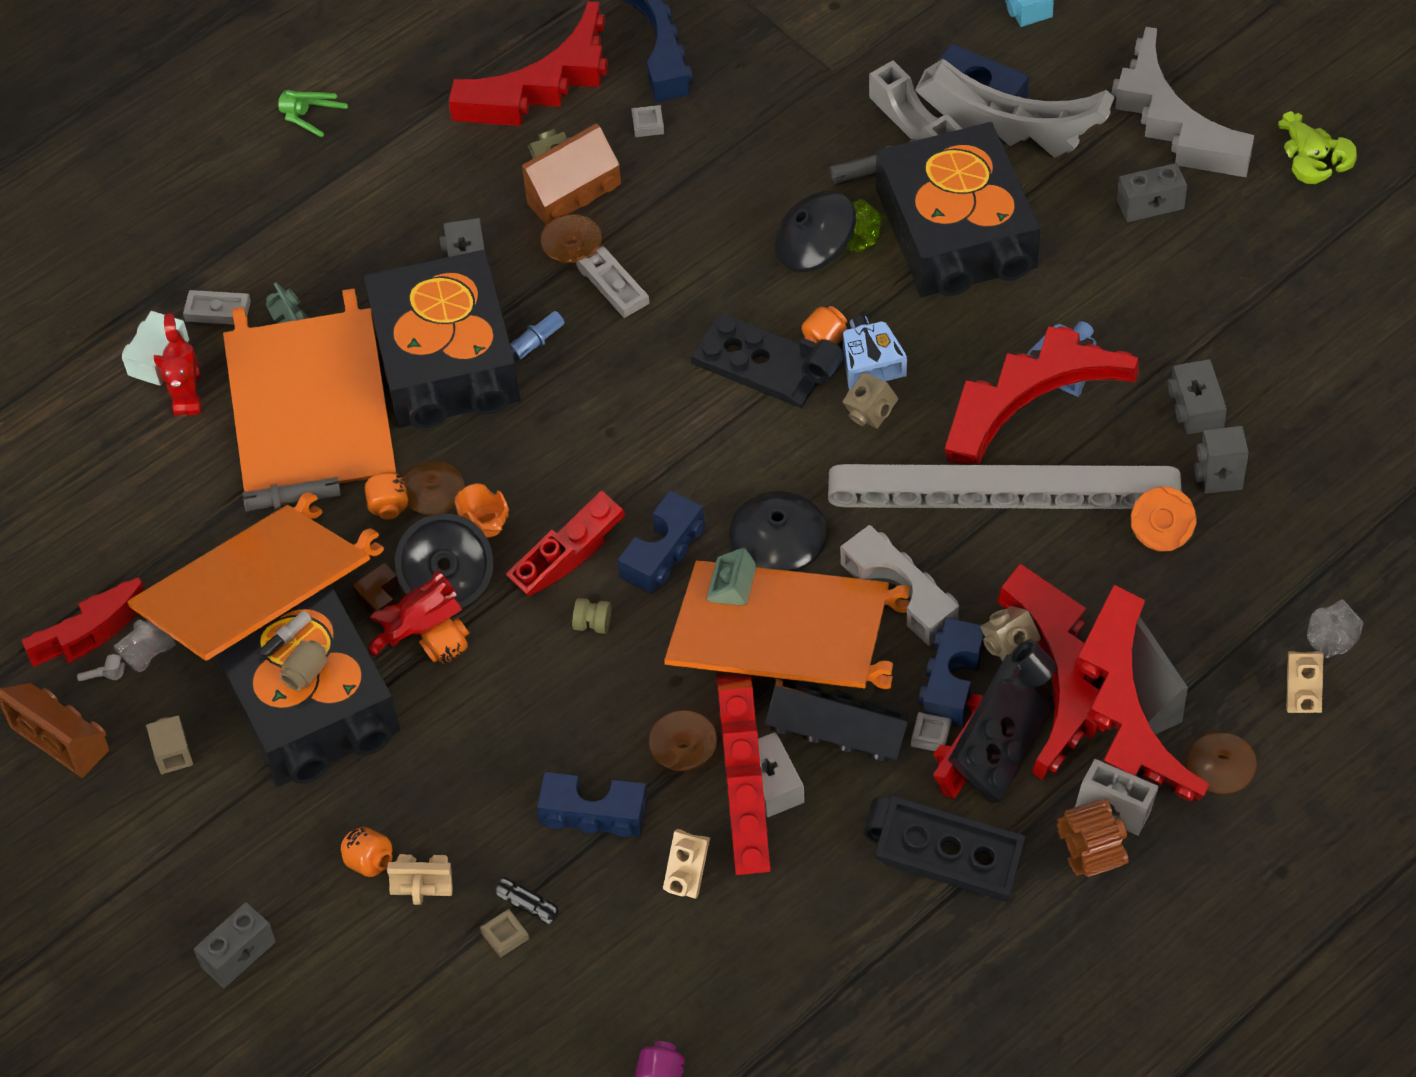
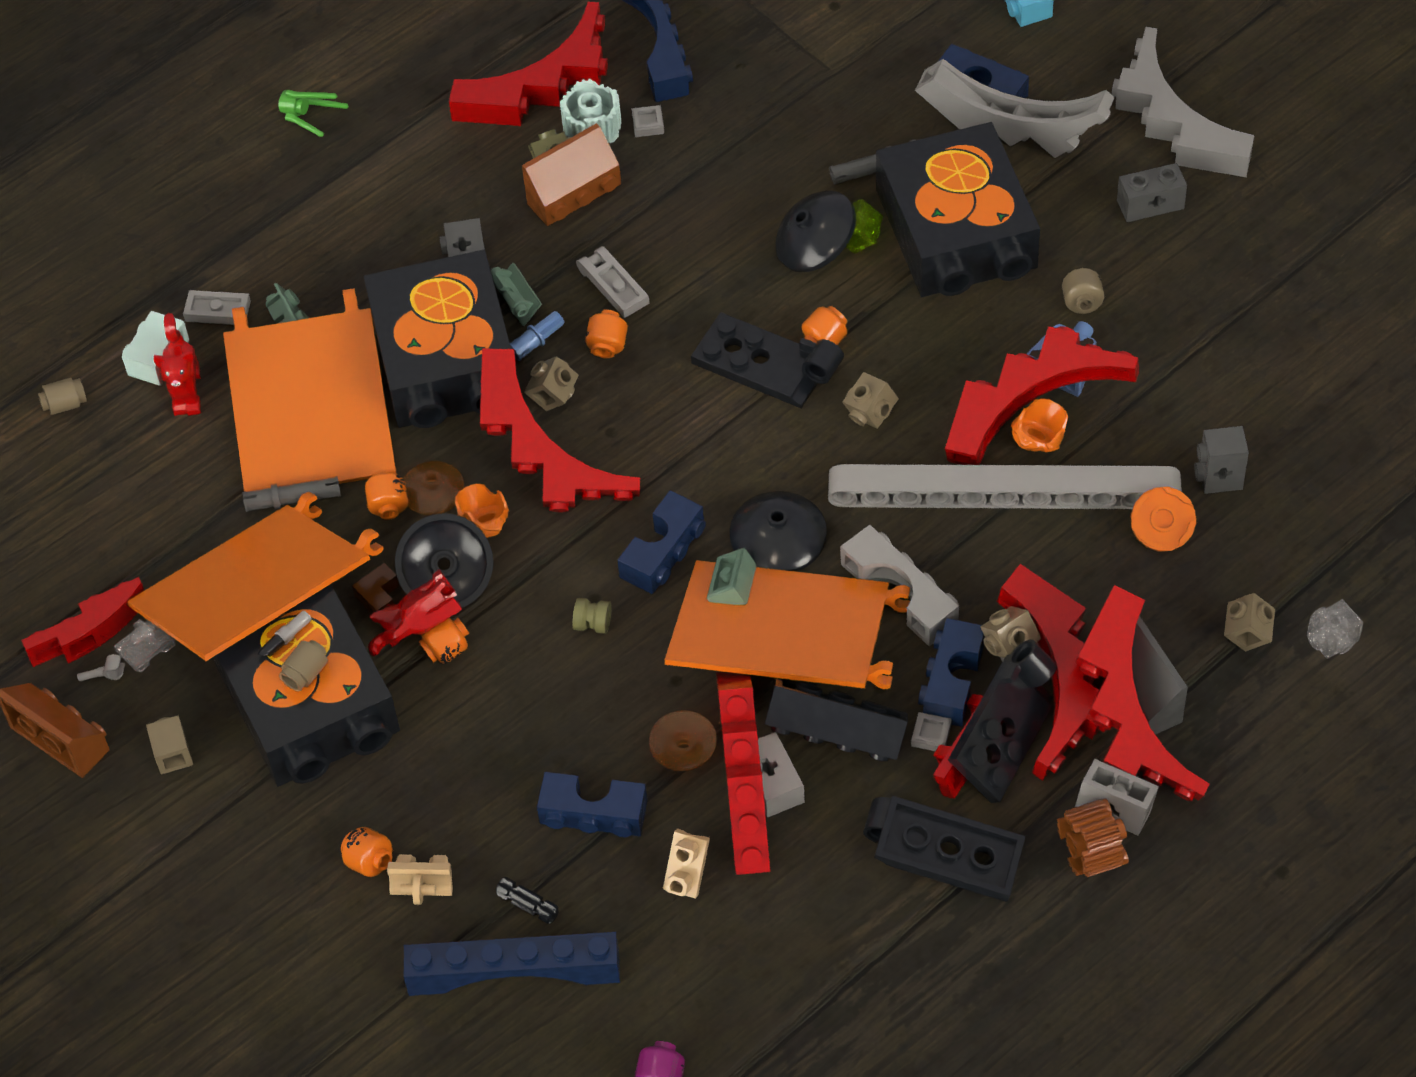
dark grey brick [193,902,276,988] -> none
dark tan tile [480,909,529,958] -> none
red slope [505,490,626,596] -> none
clear orange dish [541,214,602,263] -> none
light blue torso [843,315,907,390] -> none
light grey arch [869,60,962,140] -> none
dark grey brick [1167,359,1227,434] -> none
clear orange dish [1187,732,1257,794] -> none
lime animal [1278,111,1357,184] -> none
tan hips [1286,651,1323,713] -> none
none -> dark tan brick [38,377,87,415]
none -> dark blue arch [404,932,620,996]
none -> red arch [480,348,640,512]
none -> sand green hinge [491,263,542,326]
none -> dark tan brick [524,356,579,411]
none -> light aqua brick [560,78,621,143]
none -> orange head [585,310,628,358]
none -> orange hair [1011,398,1068,452]
none -> dark tan head [1062,268,1104,314]
none -> dark tan brick [1224,593,1275,652]

